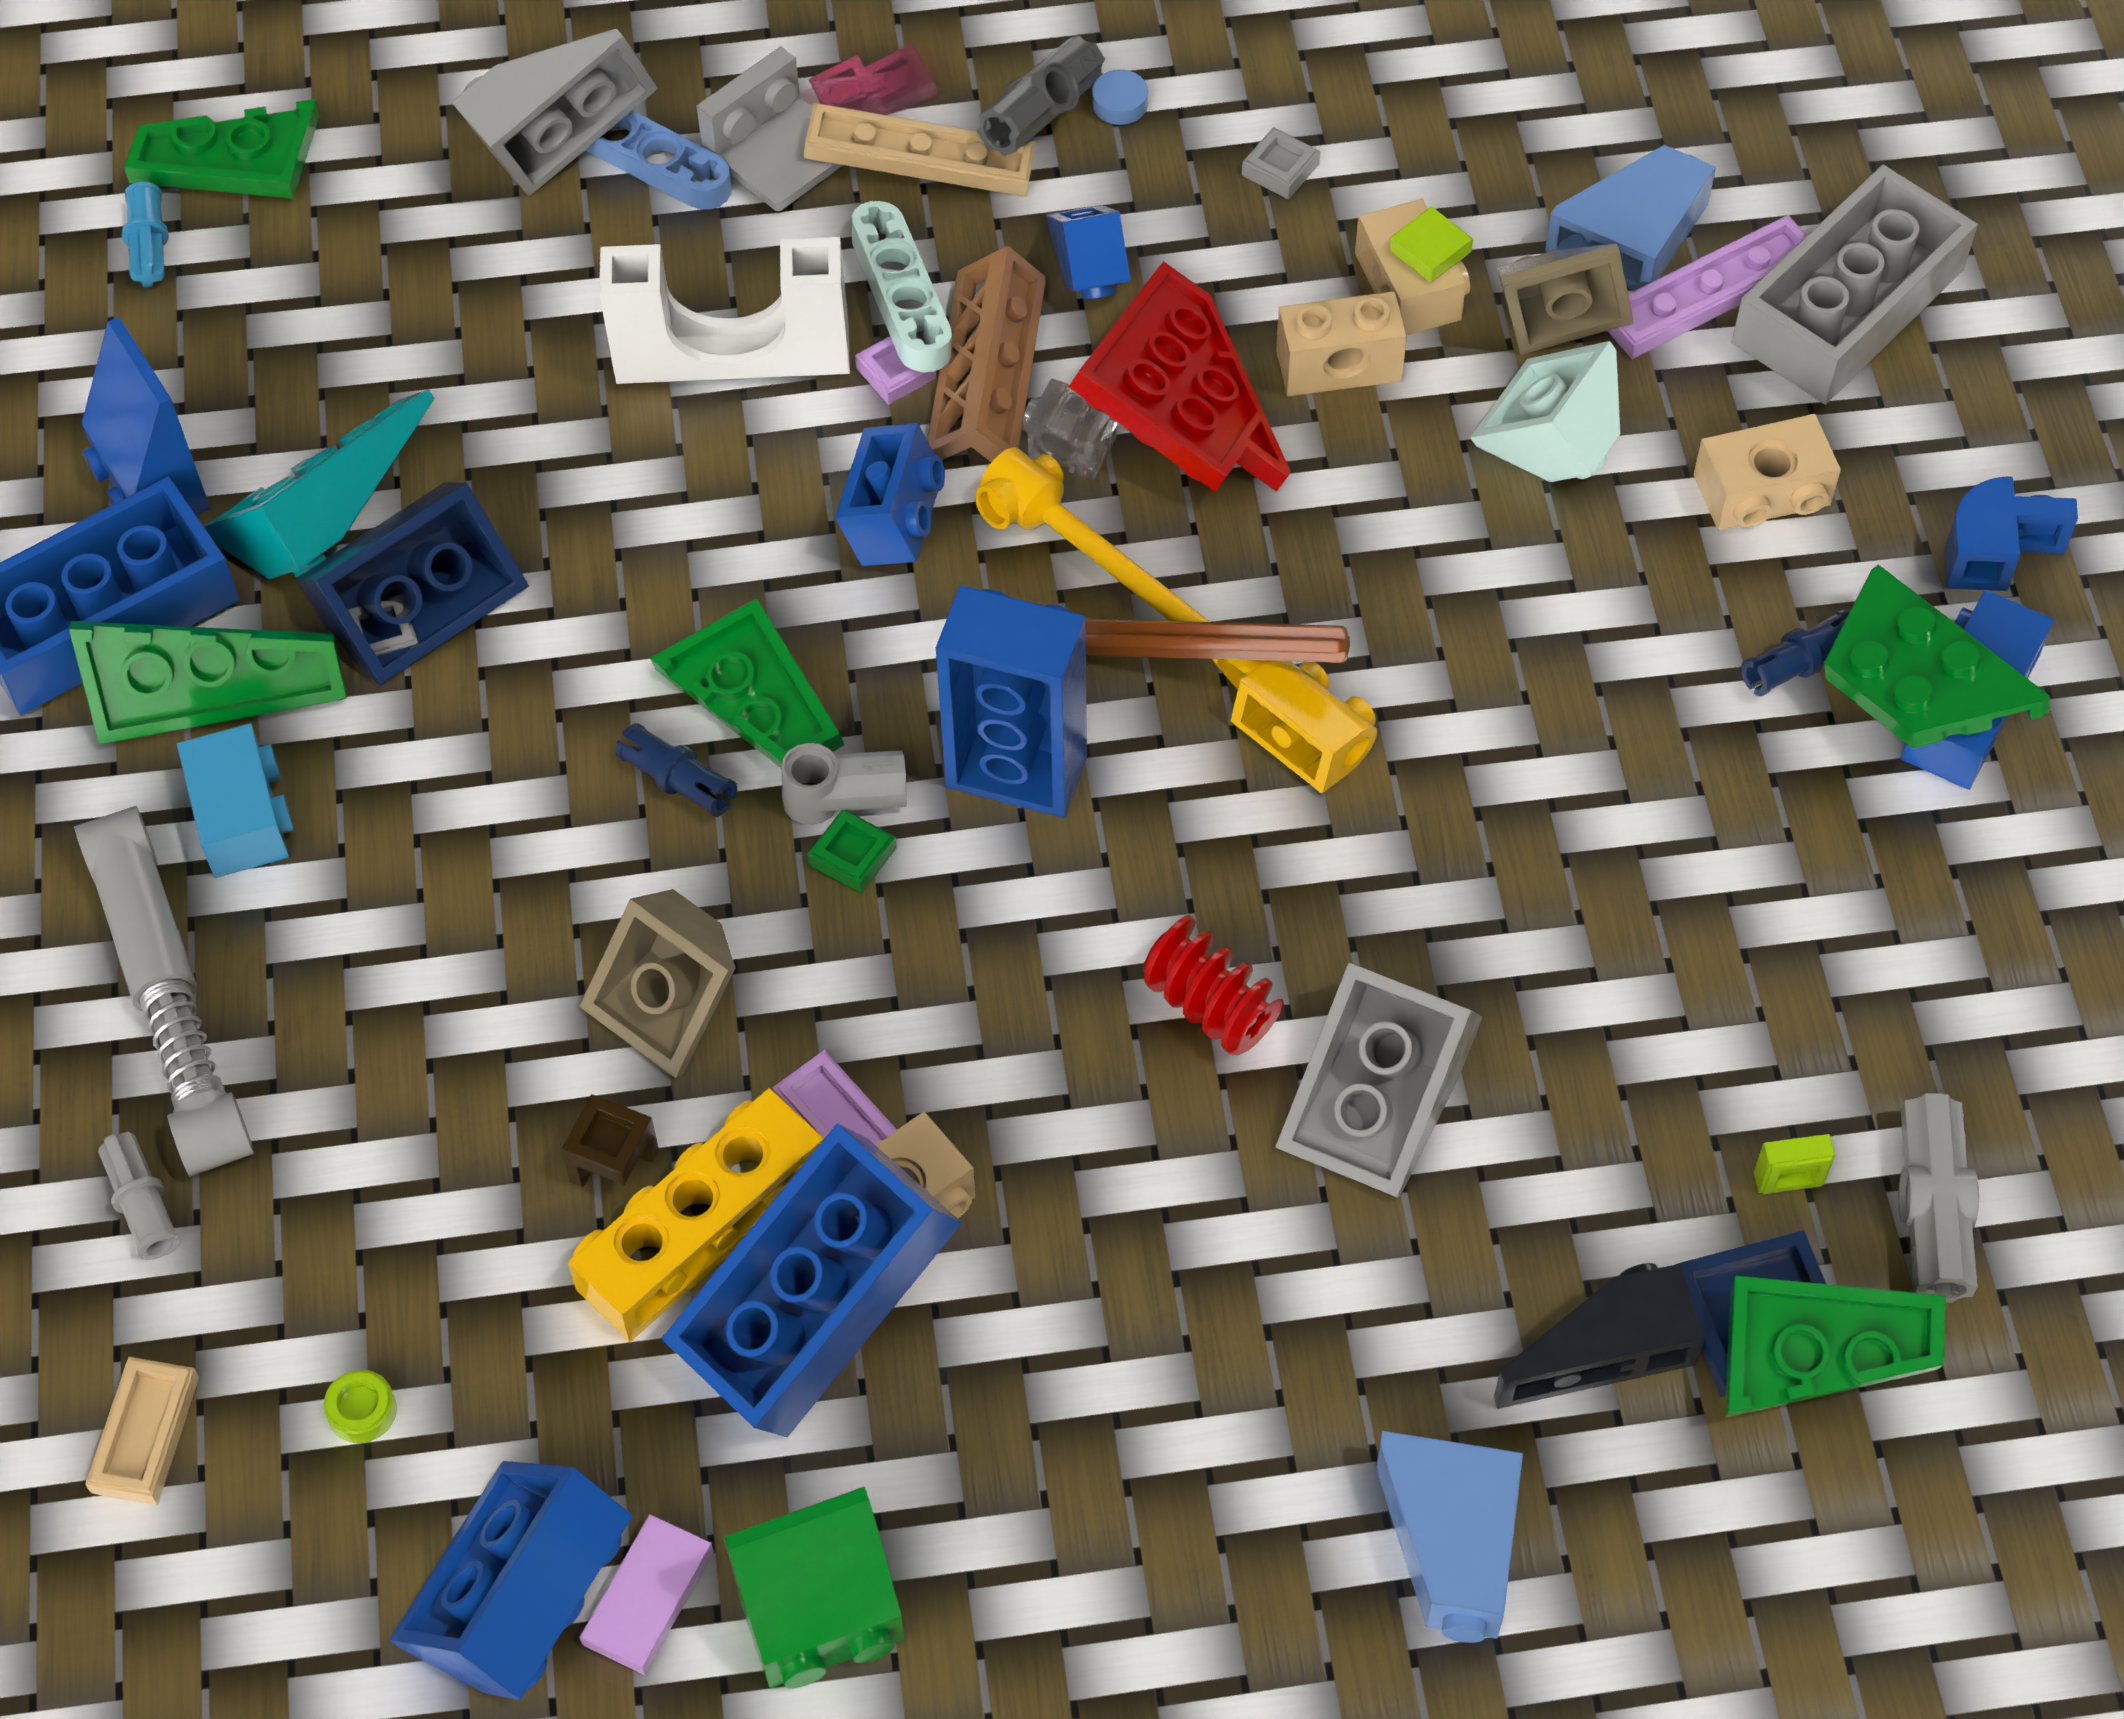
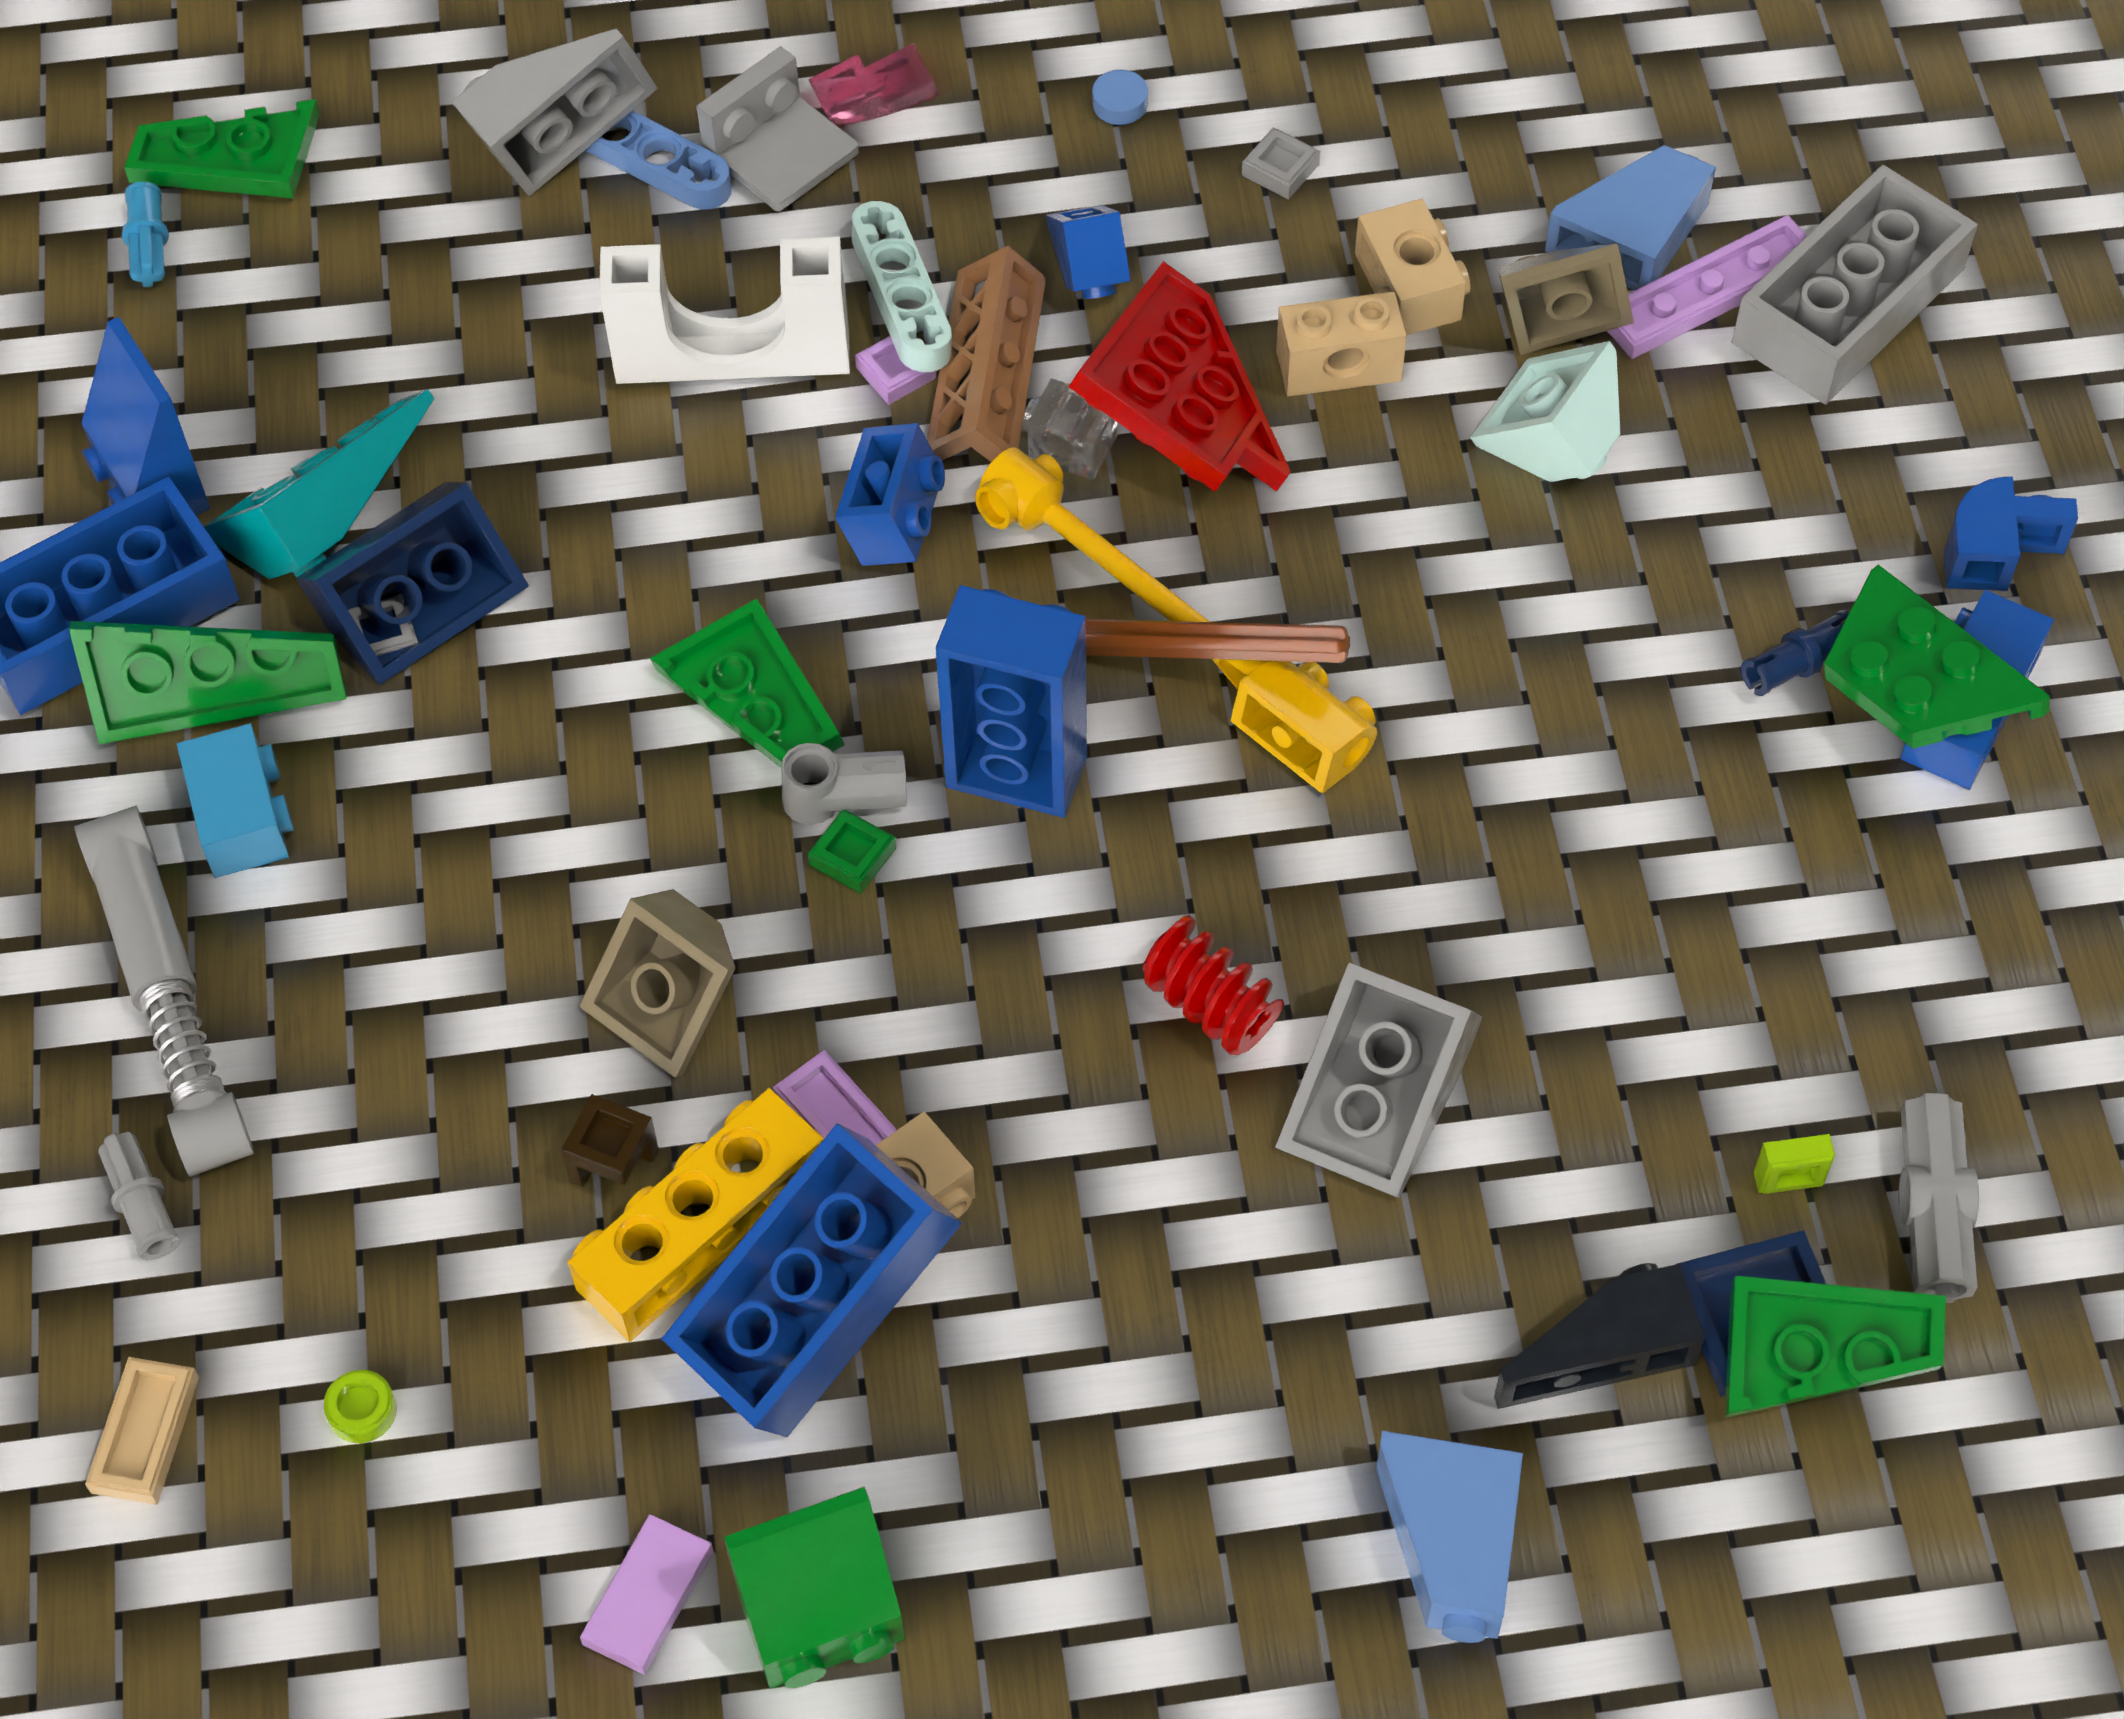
blue slope [389,1461,633,1700] -> none
dark blue pin [616,723,737,817] -> none
tan tile [804,103,1036,197] -> none
dark grey piece [977,35,1105,156] -> none
lime tile [1389,206,1473,283] -> none
tan brick [1693,414,1841,531] -> none

